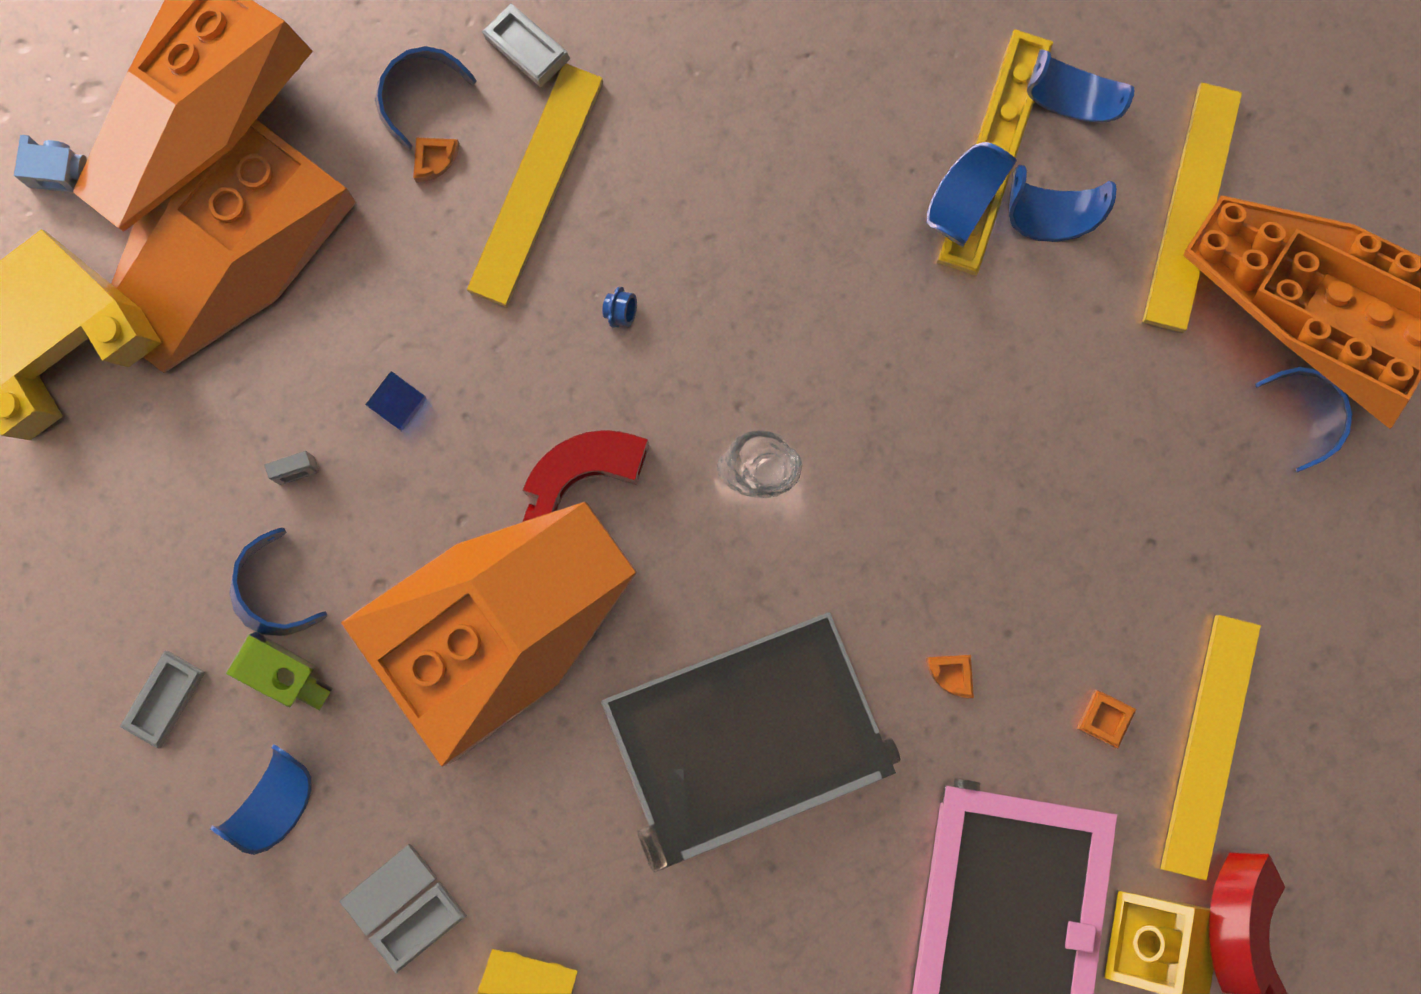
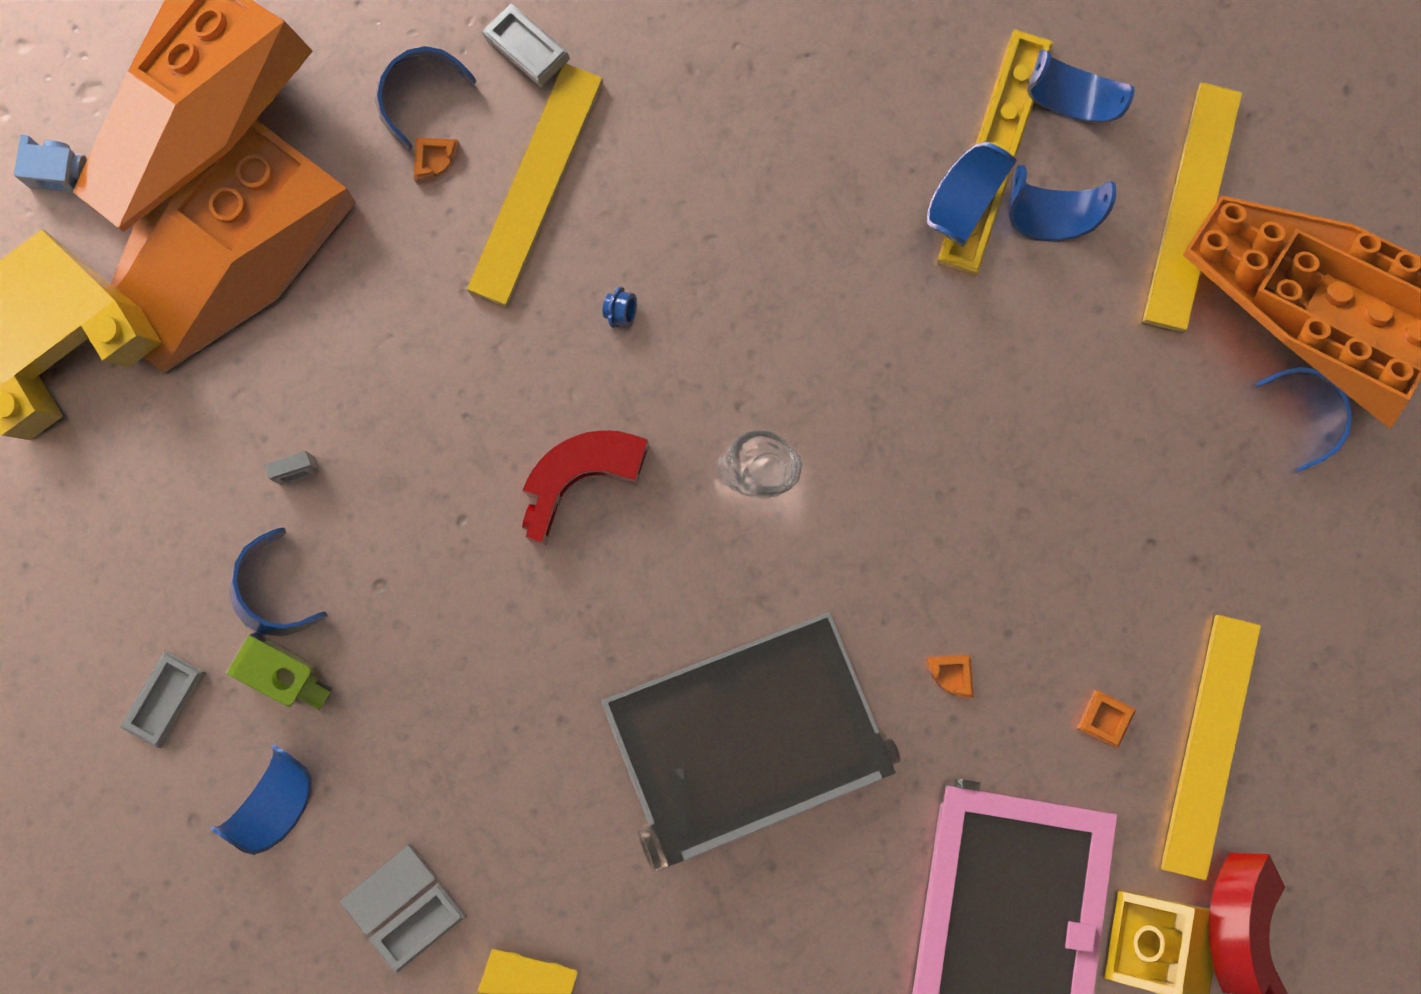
orange wedge [341,502,637,767] -> none
clear blue tile [365,371,427,432] -> none

